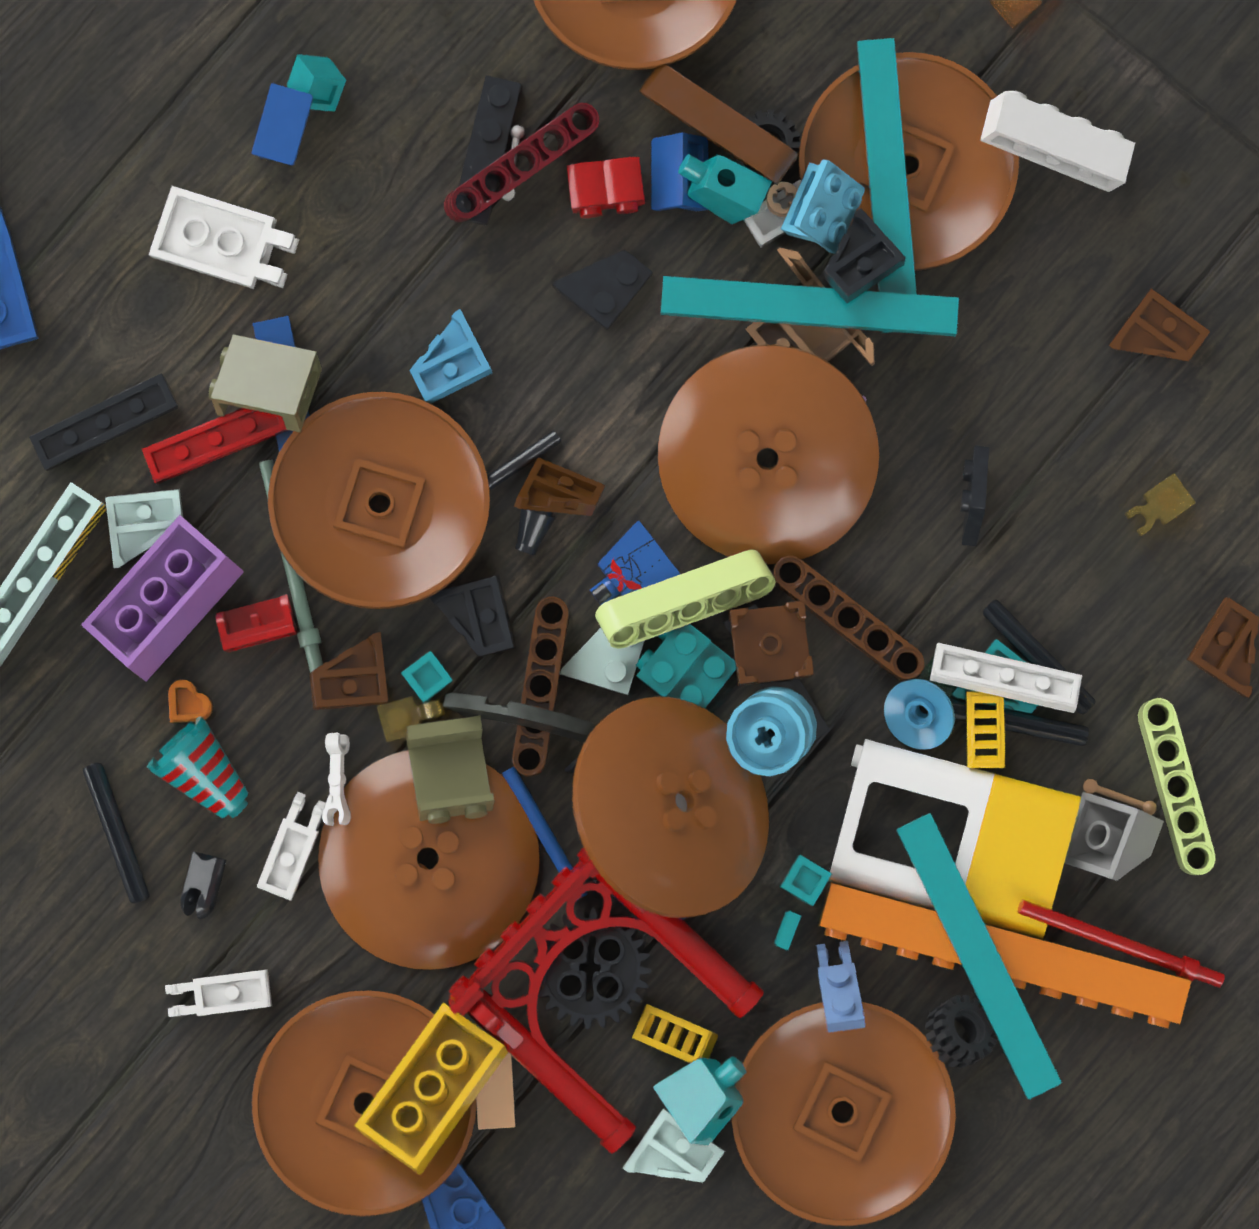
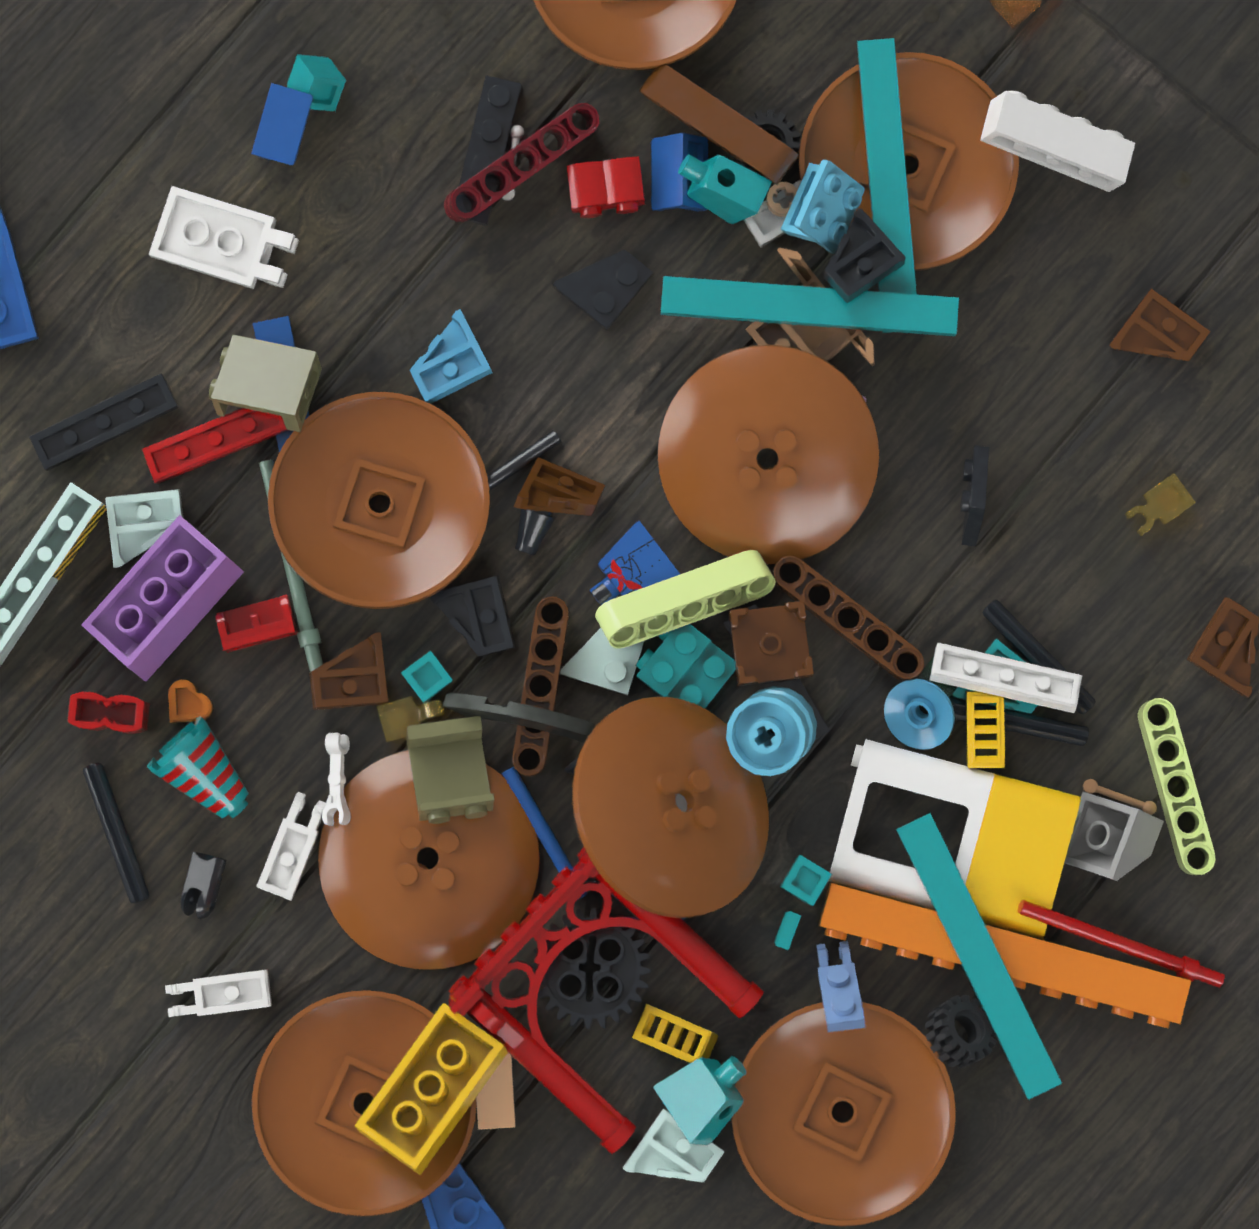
none -> red brick [68,692,150,734]

